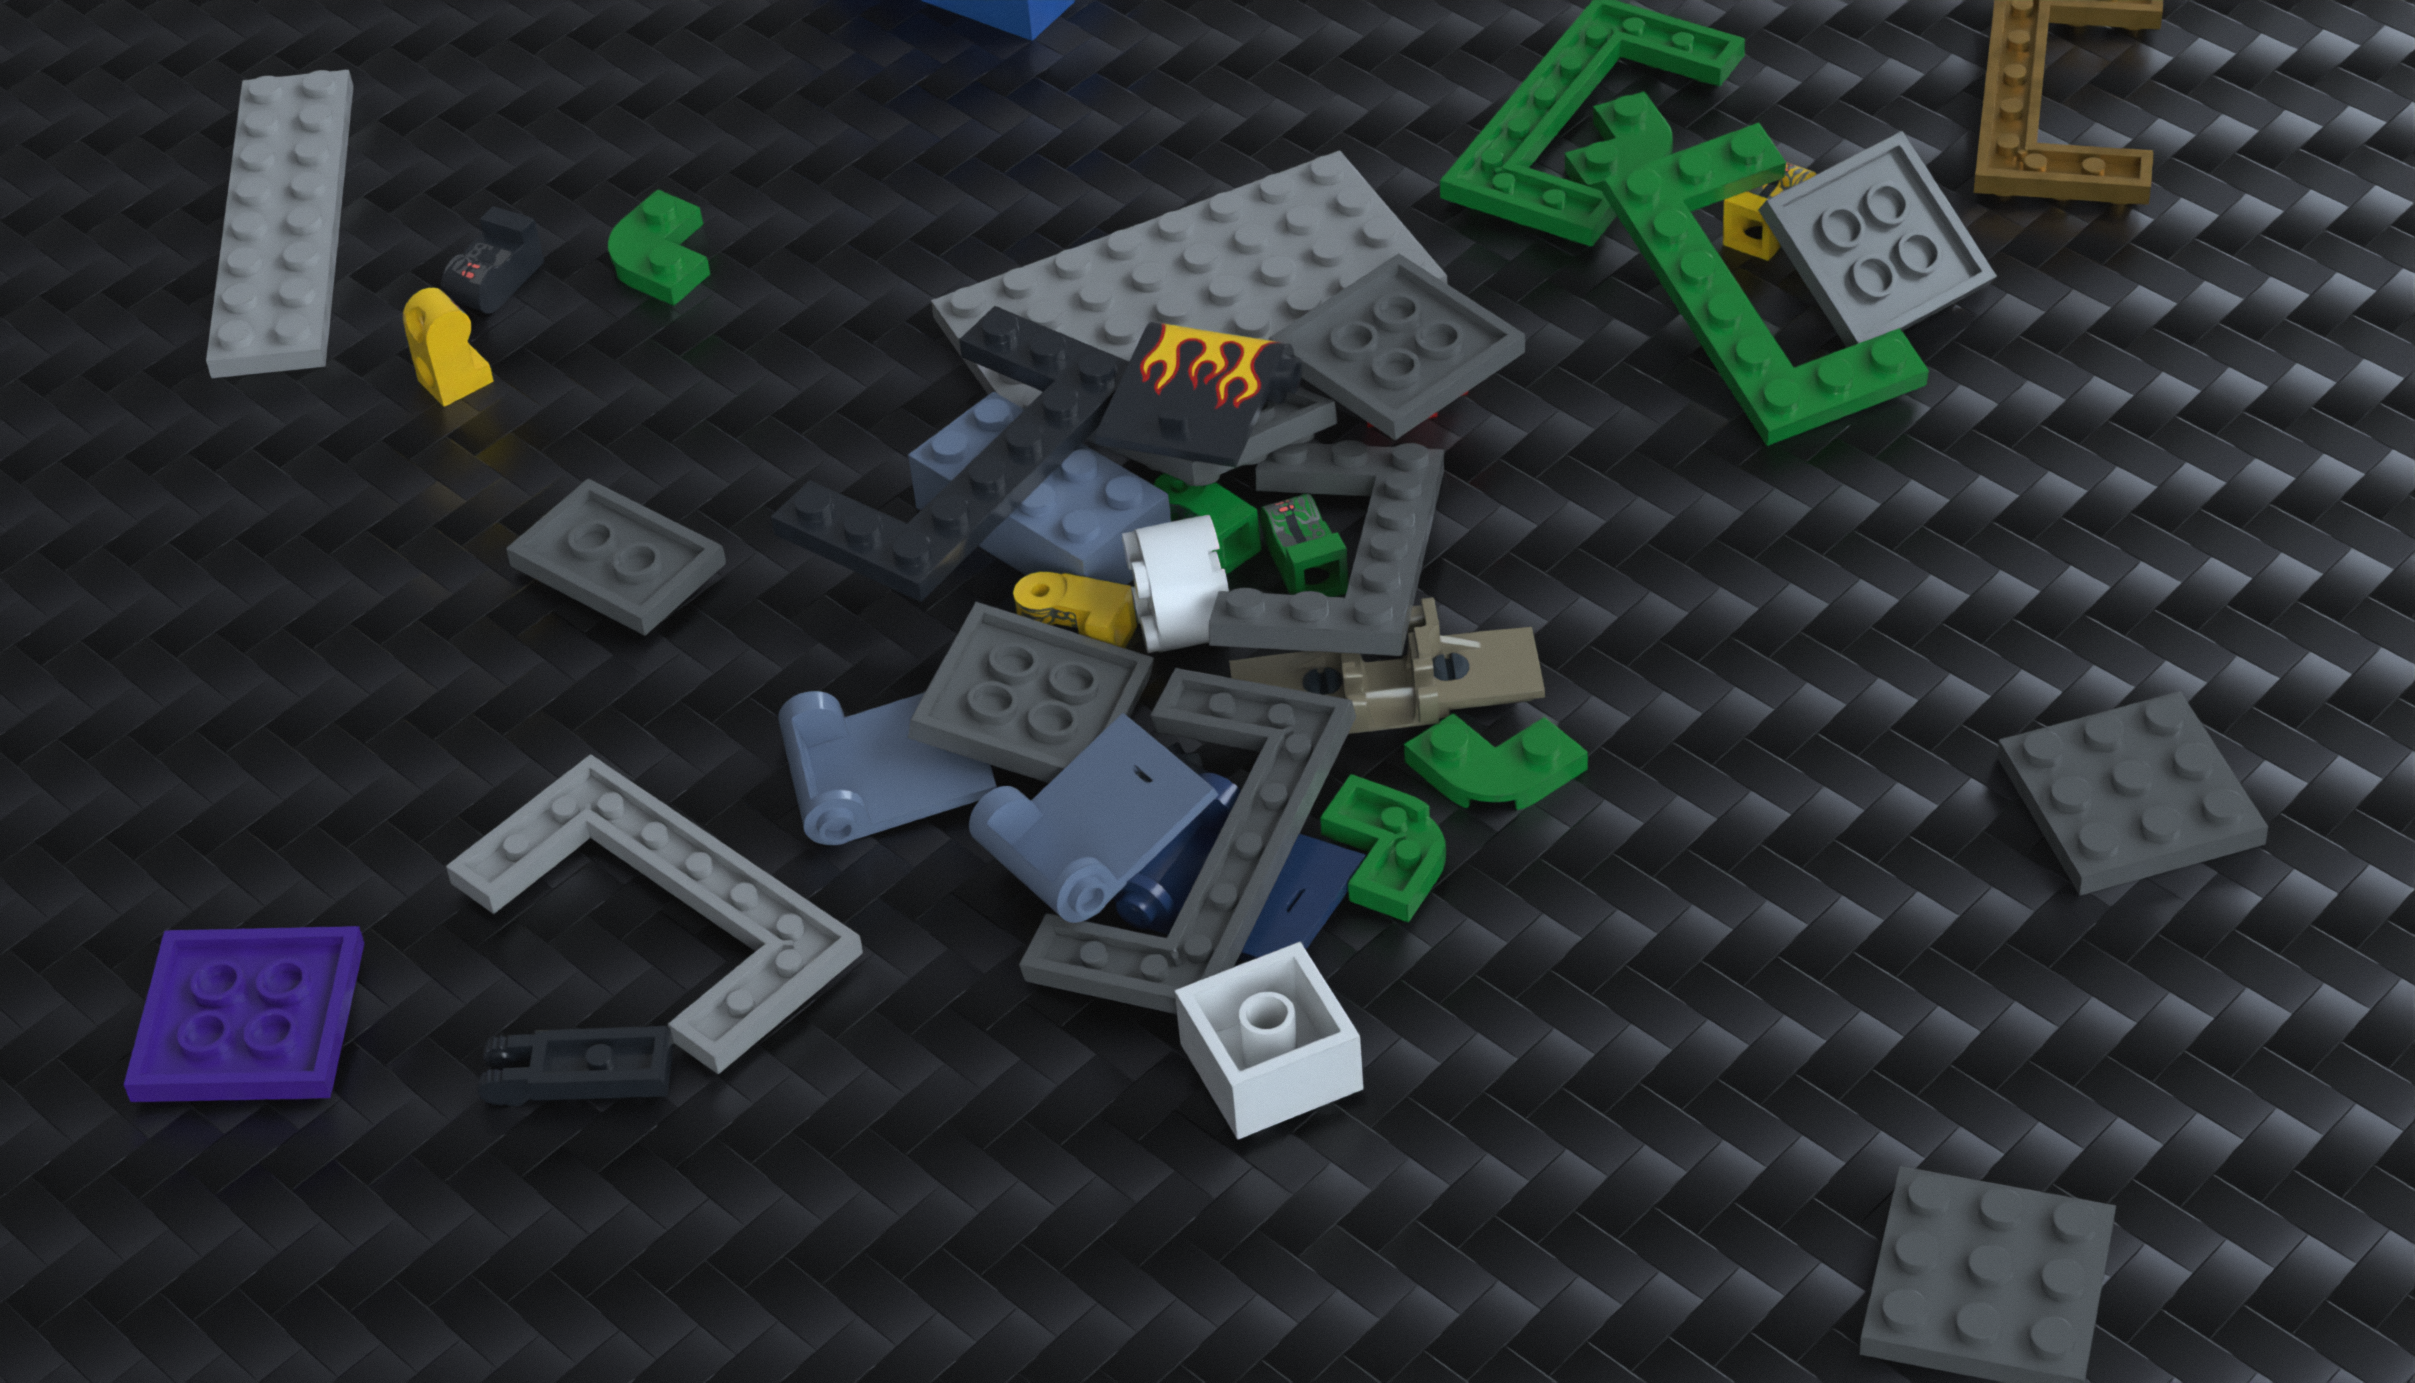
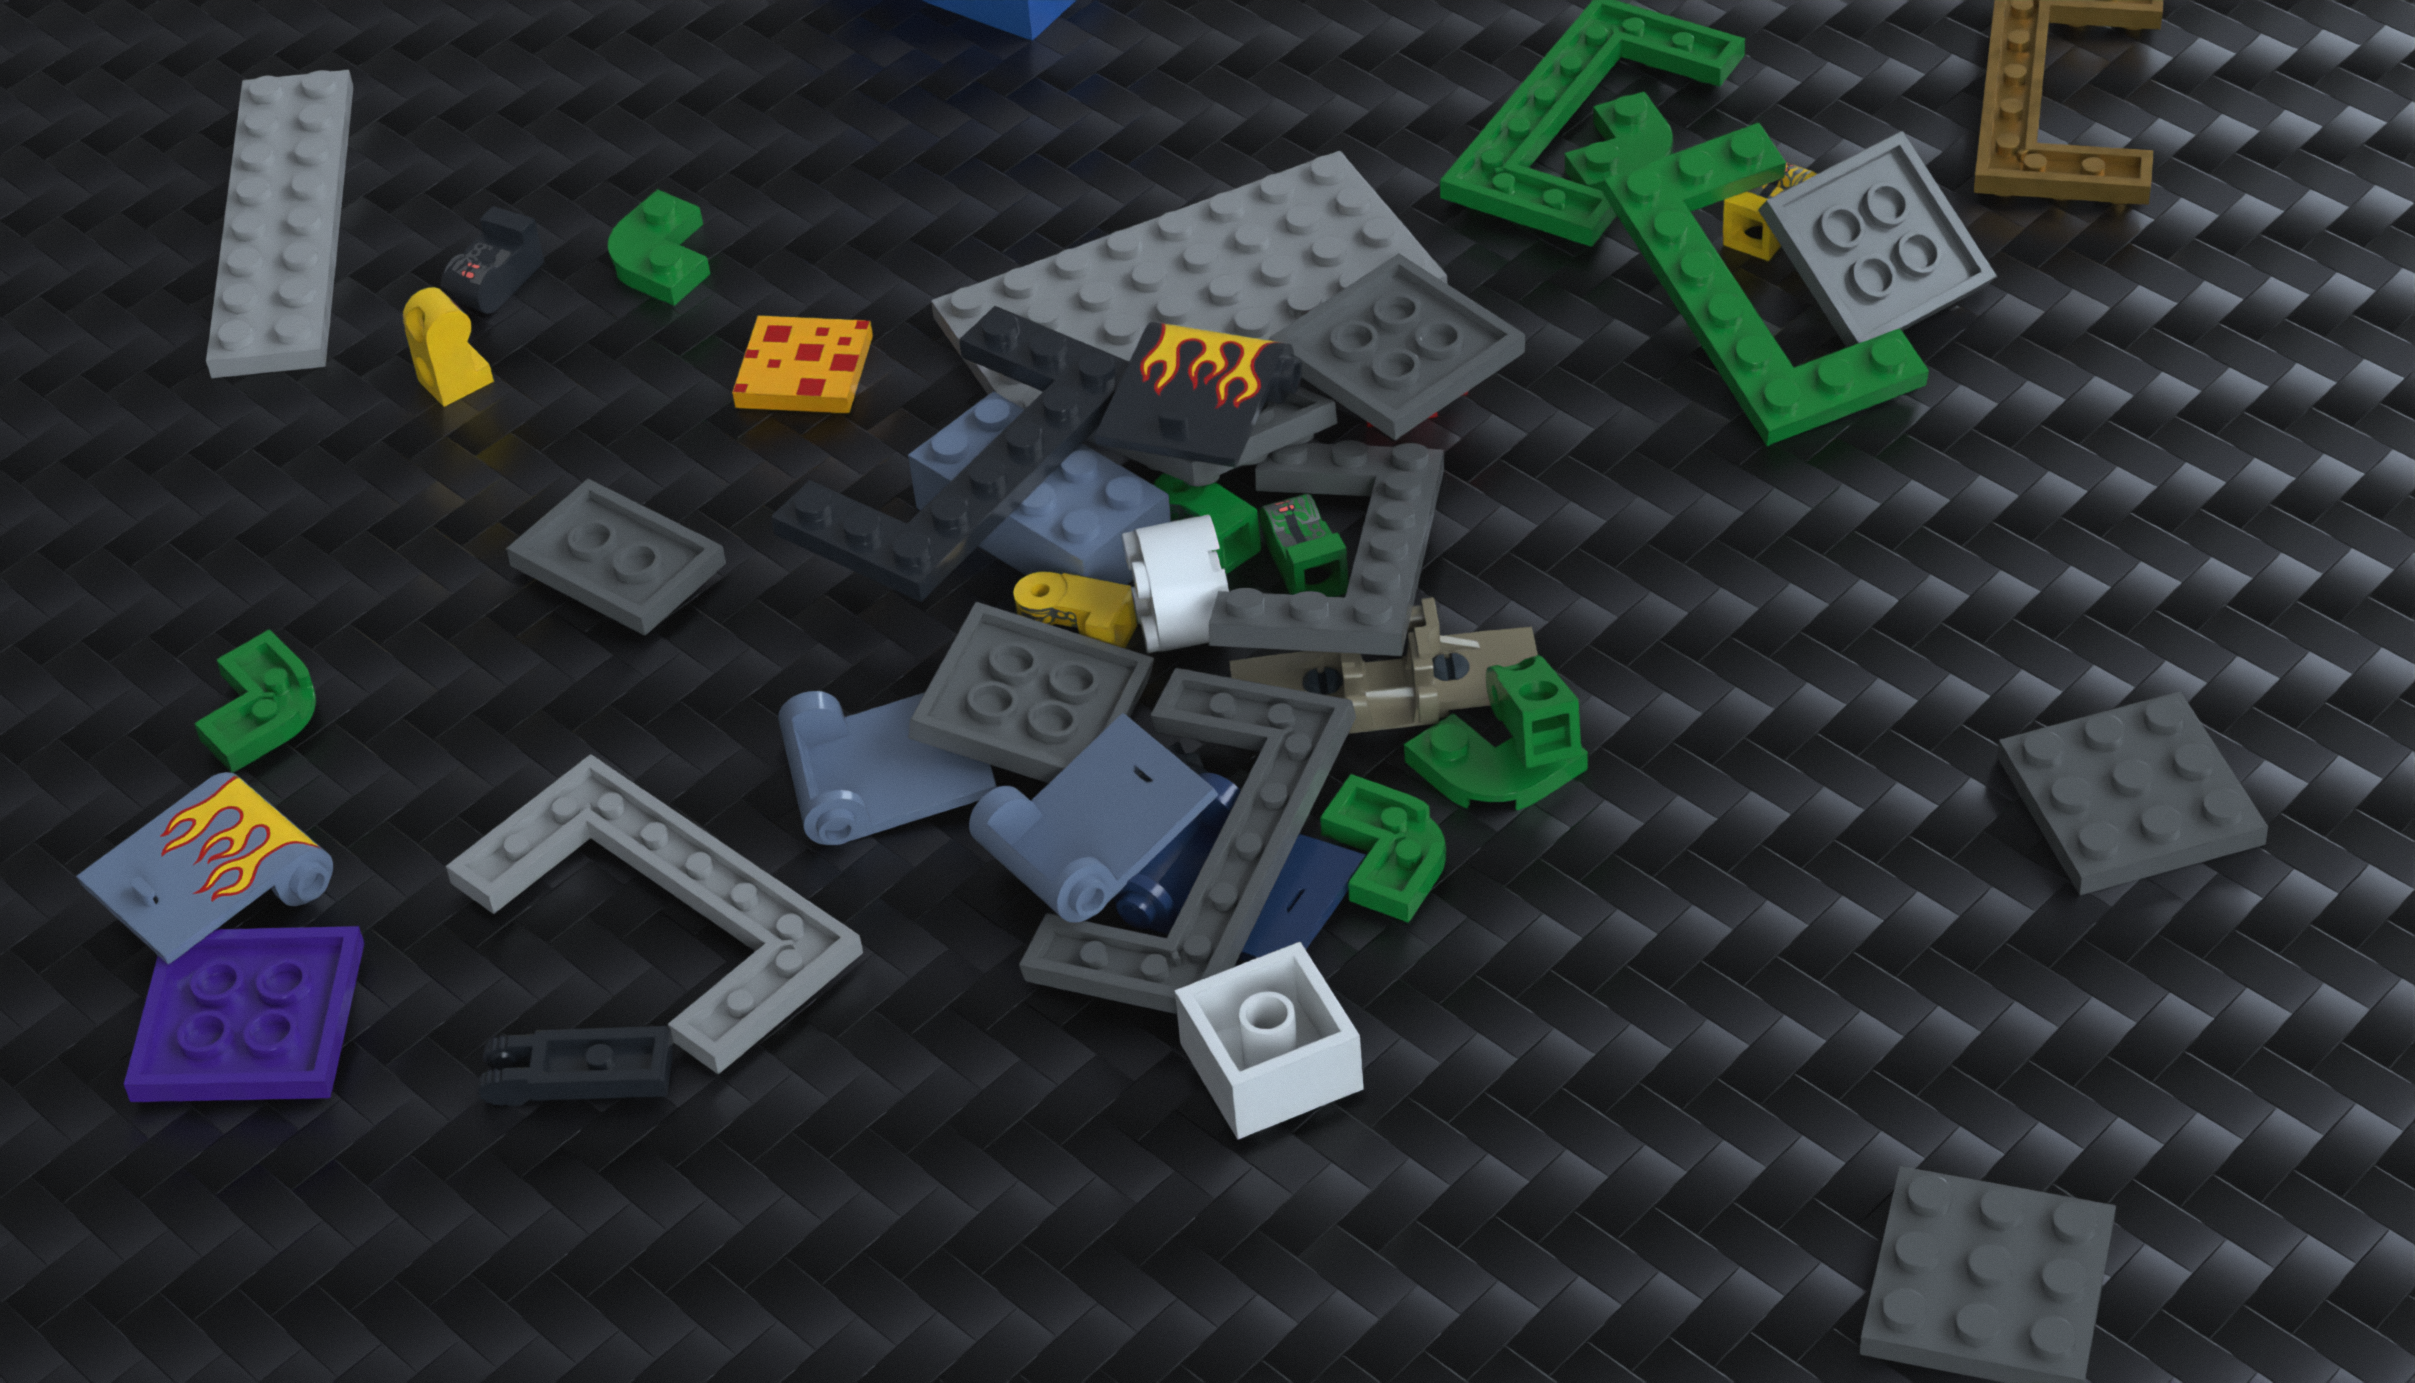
none -> sand blue door [76,772,333,965]
none -> green plate [194,630,316,773]
none -> light orange tile [732,316,873,413]
none -> green leg [1486,655,1582,769]

